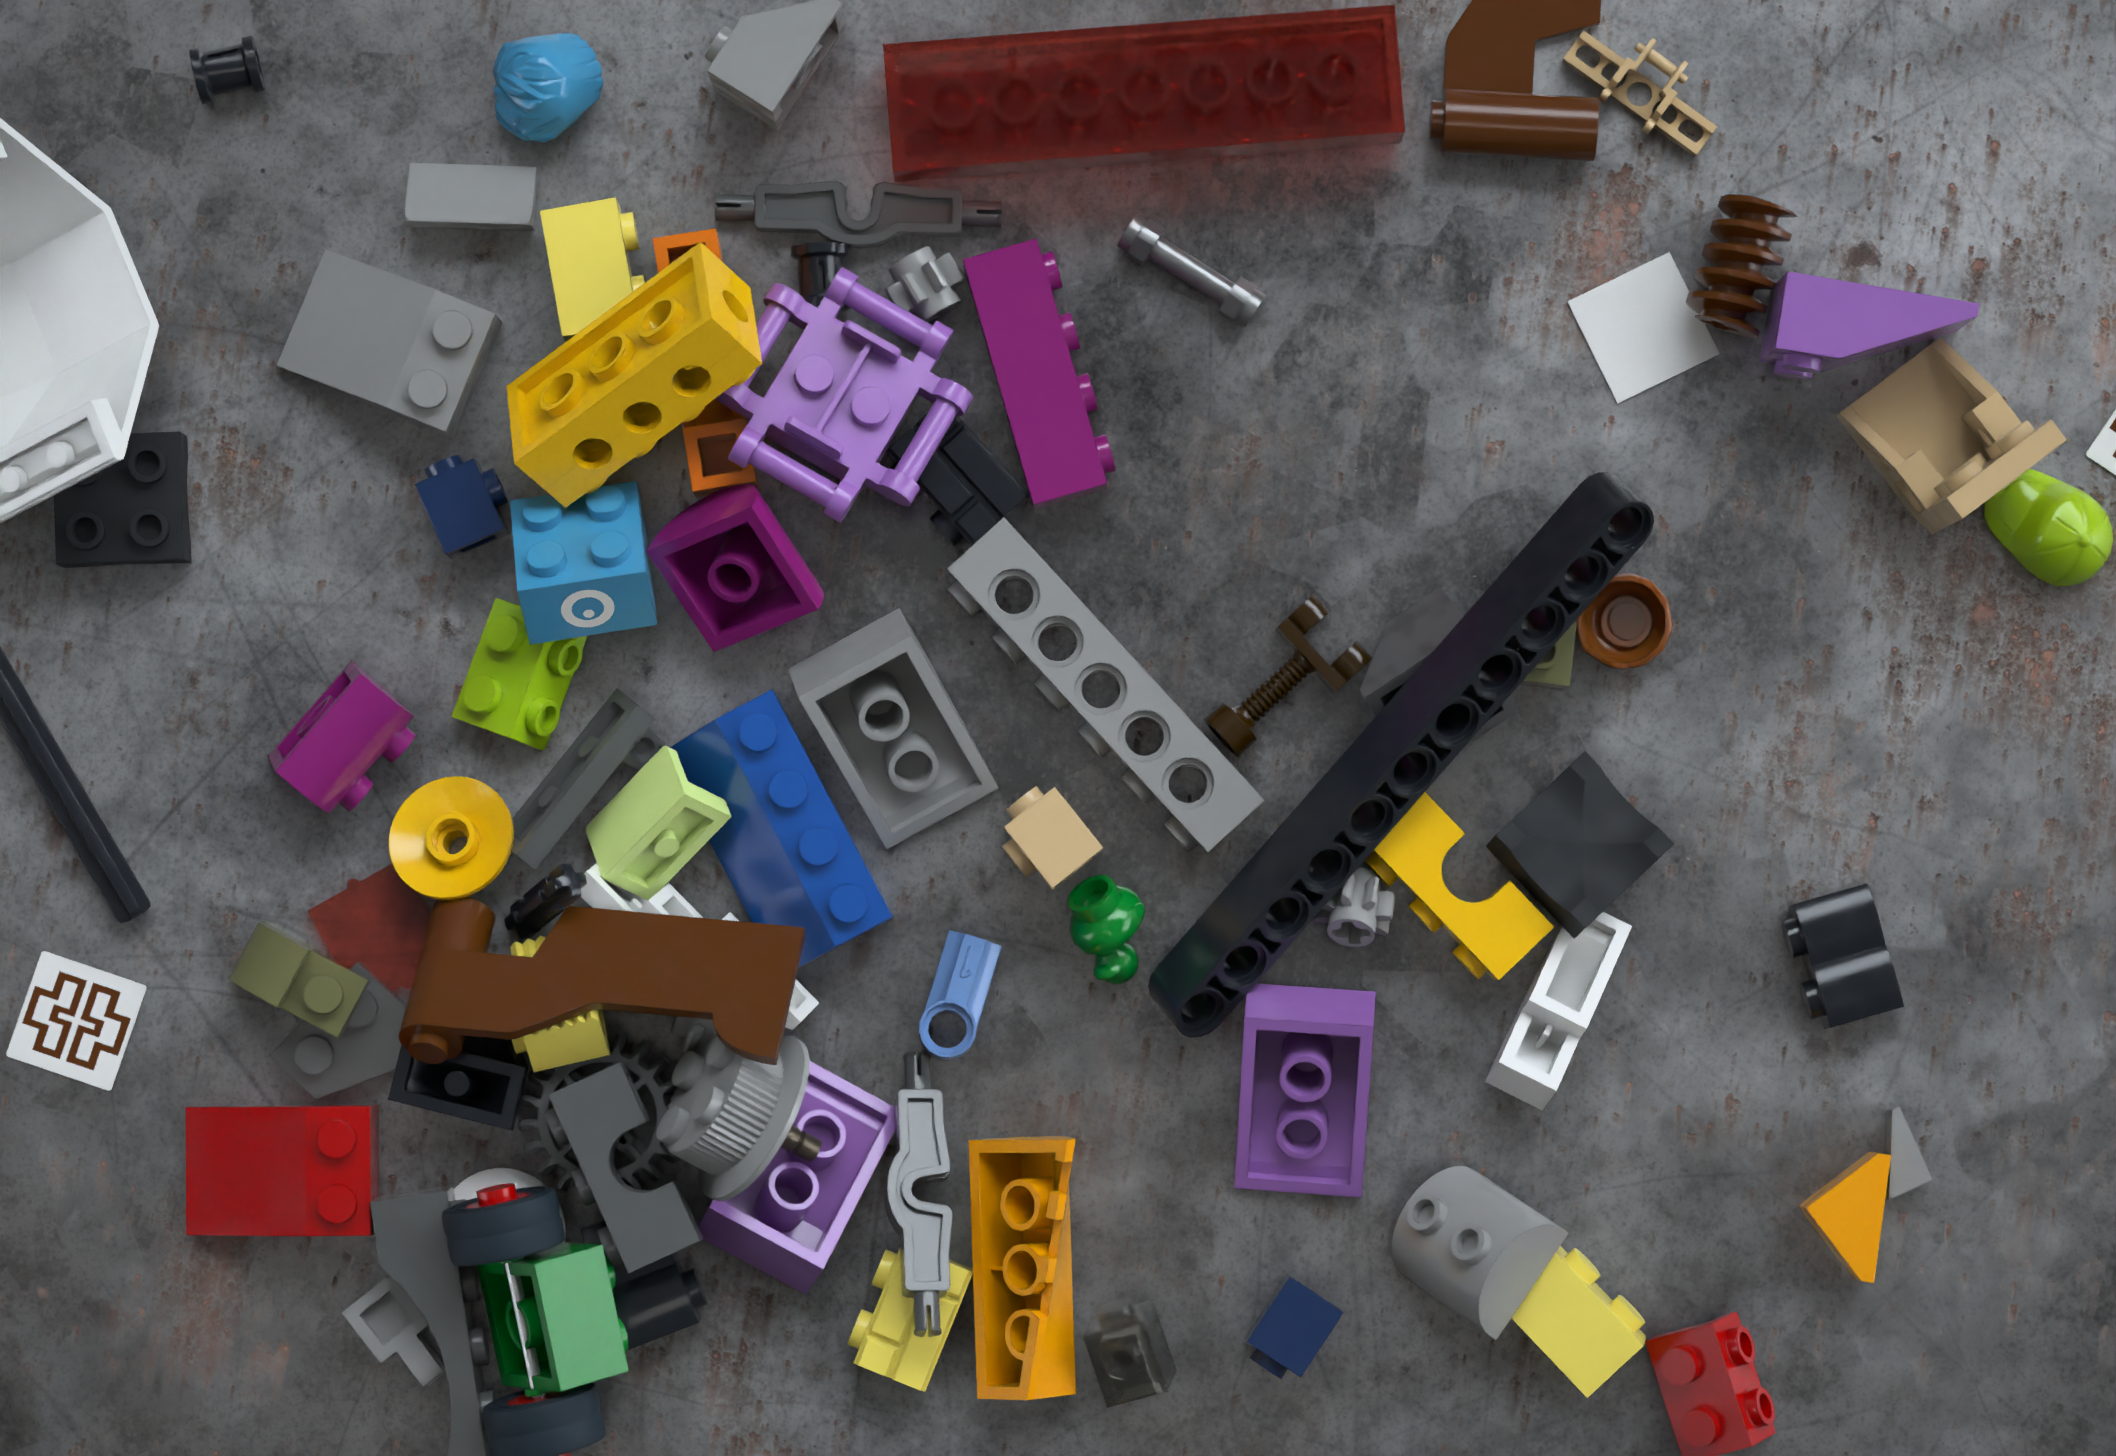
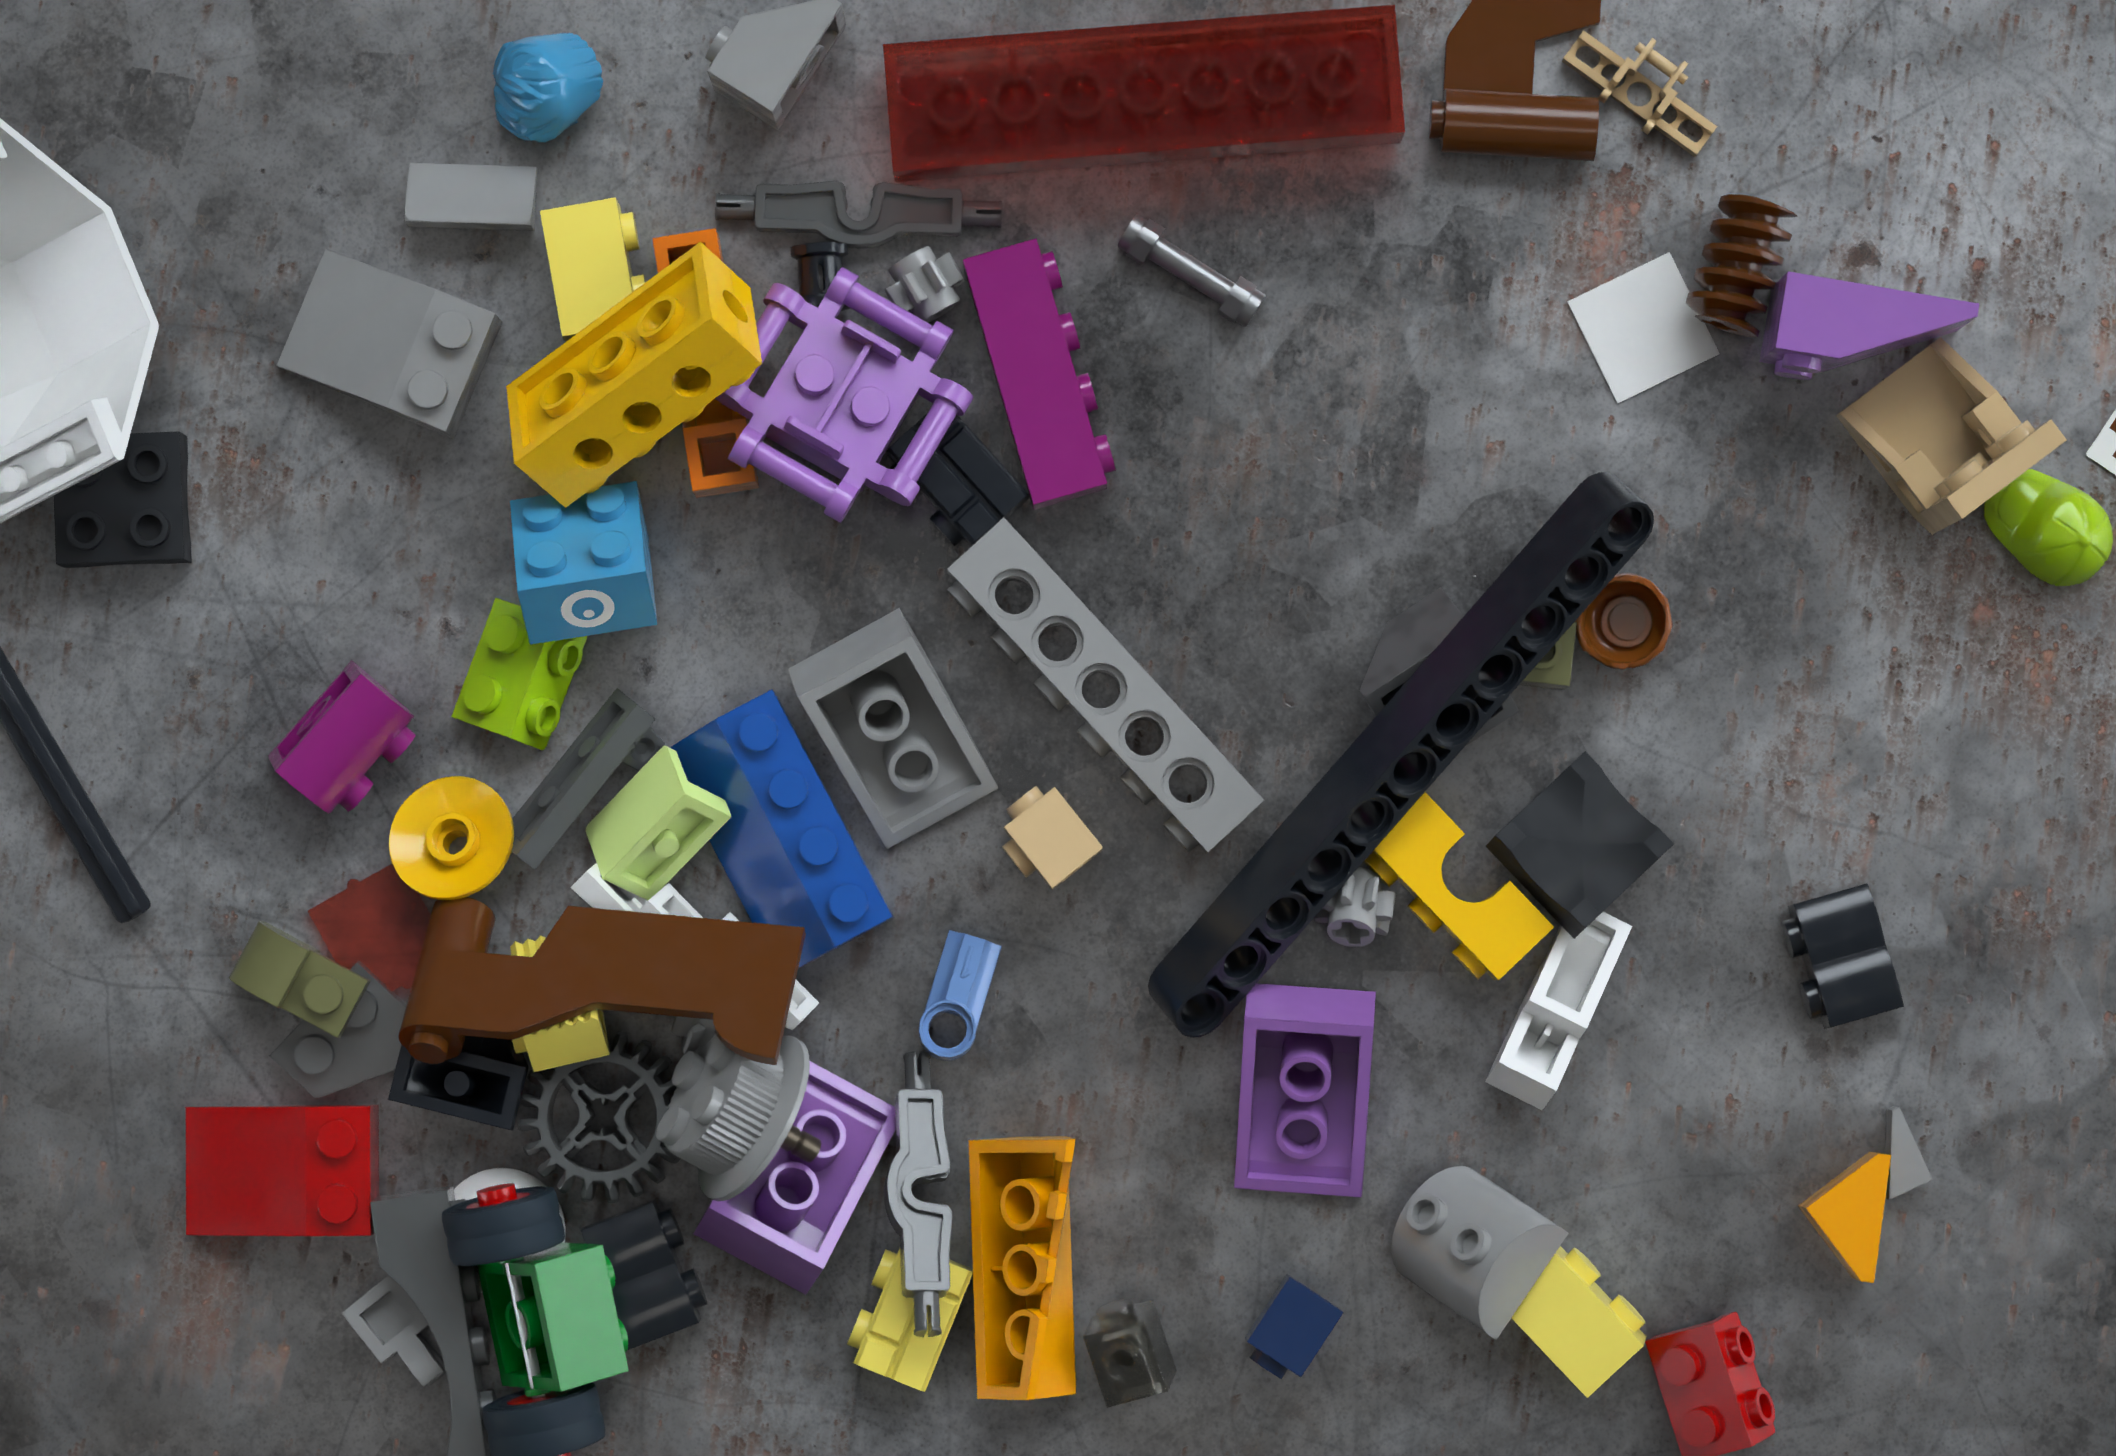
white sticker [6,951,147,1091] -> none
black bush [189,35,265,105] -> none
dark blue brick [415,455,510,559] -> none
black axle [504,863,587,939] -> none
dark grey arch [544,1062,703,1273] -> none
magenta brick [646,483,824,652] -> none
green animal [1067,875,1145,984] -> none
dark brown bar [1204,594,1372,757] -> none

